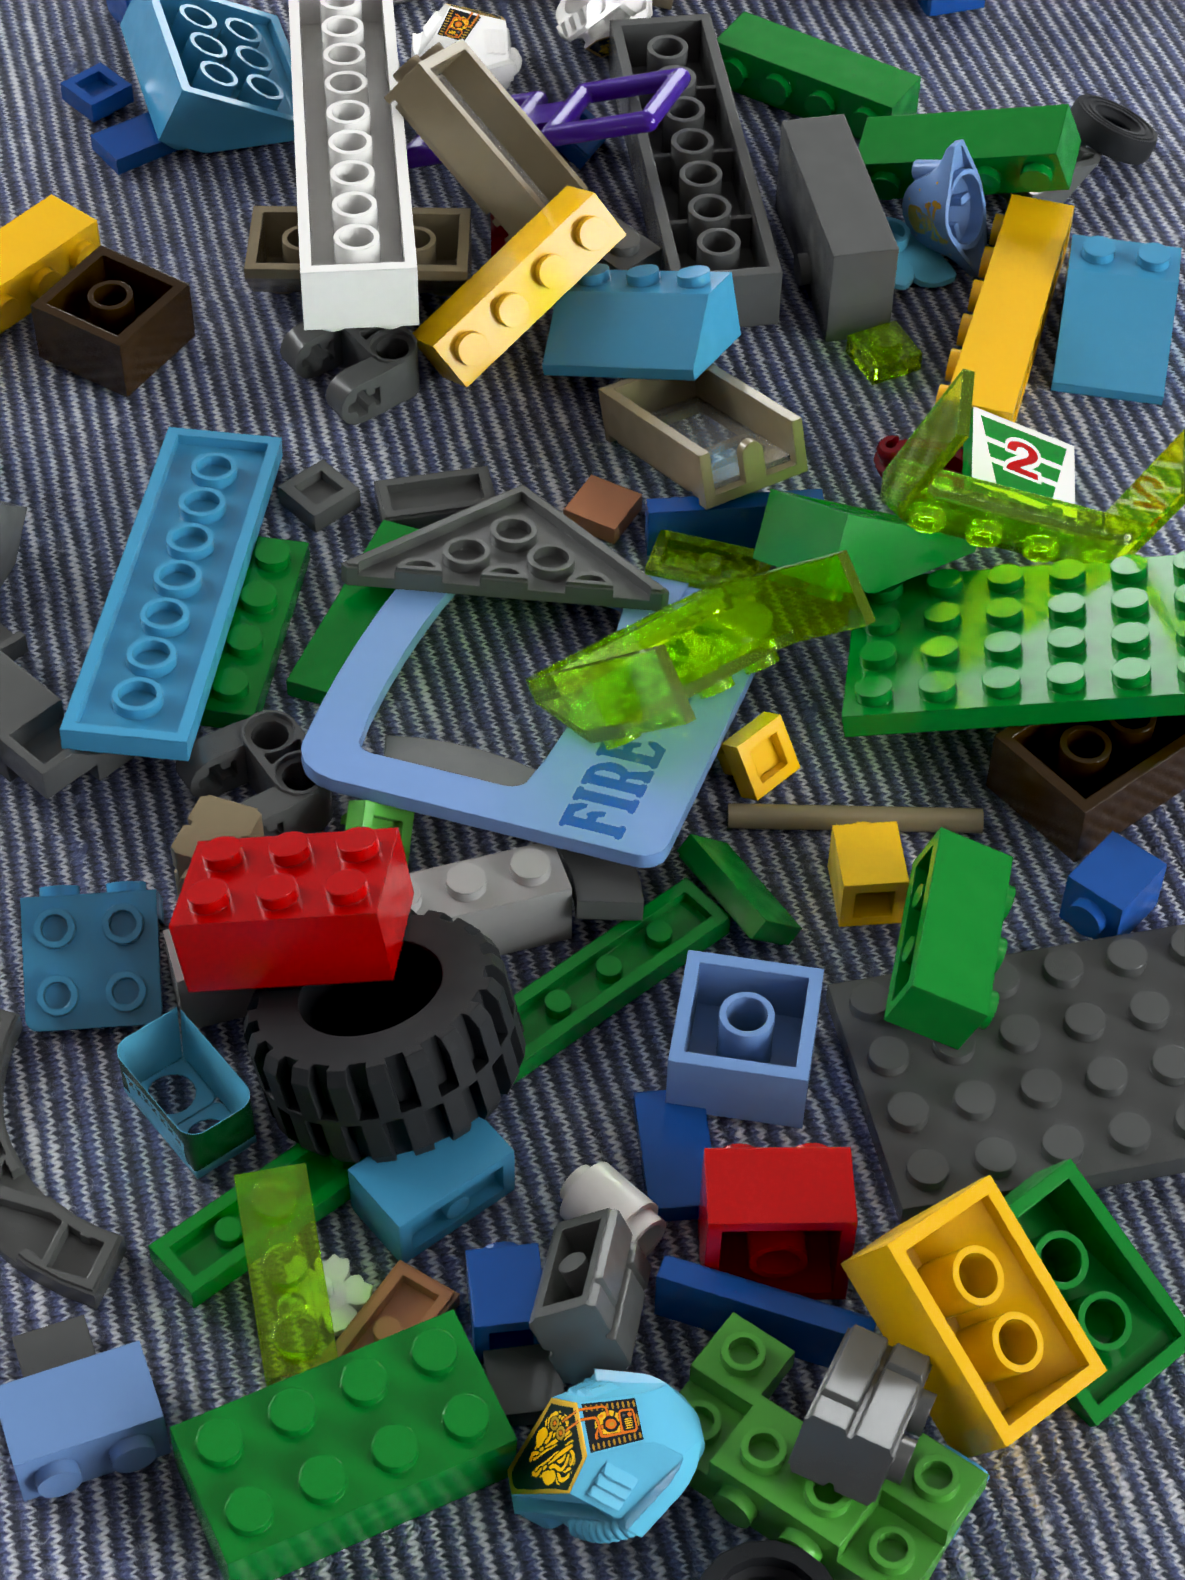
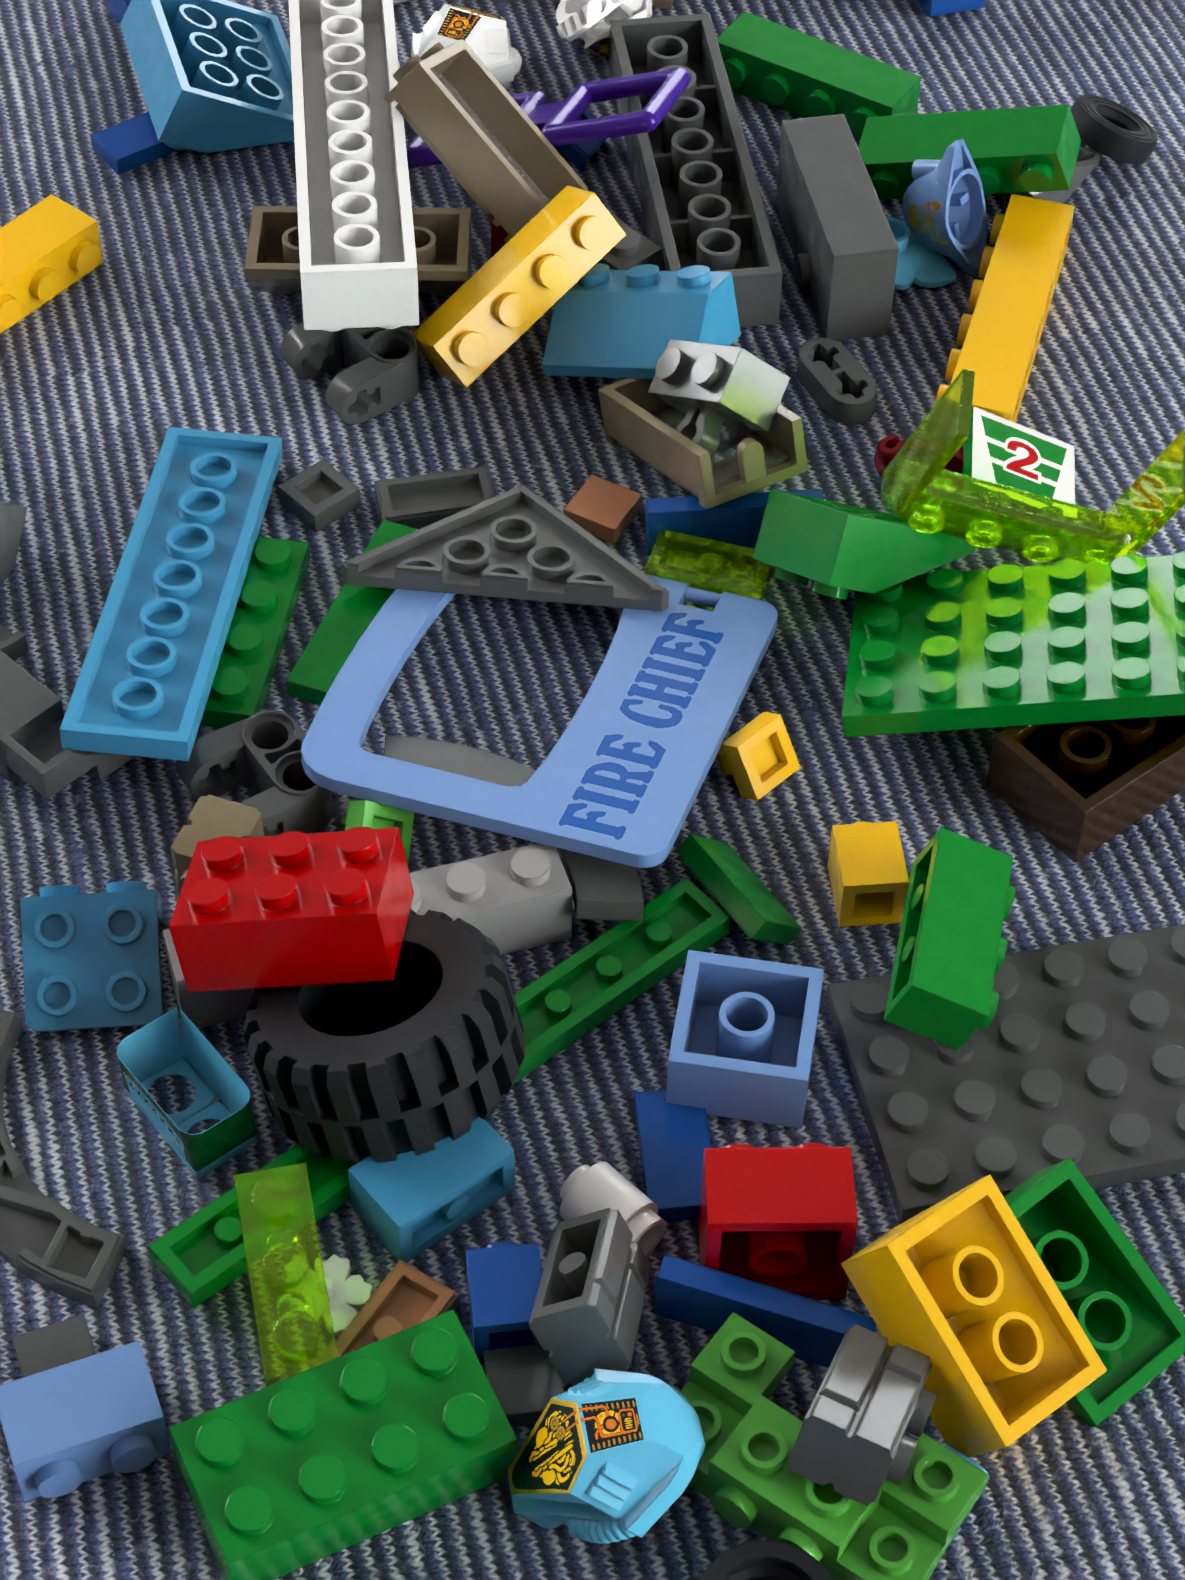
dark brown brick [30,245,195,397] -> none
blue plate [60,62,134,123] -> none
clear neon green windscreen [525,549,876,750] -> none
dark tan bar [727,803,984,833] -> none
clear neon green plate [846,320,923,385] -> none
dark azure slope [1051,234,1182,405] -> none
blue brick [1059,831,1167,939] -> none
none -> brick [648,339,791,457]
none -> dark grey beam [797,338,877,425]

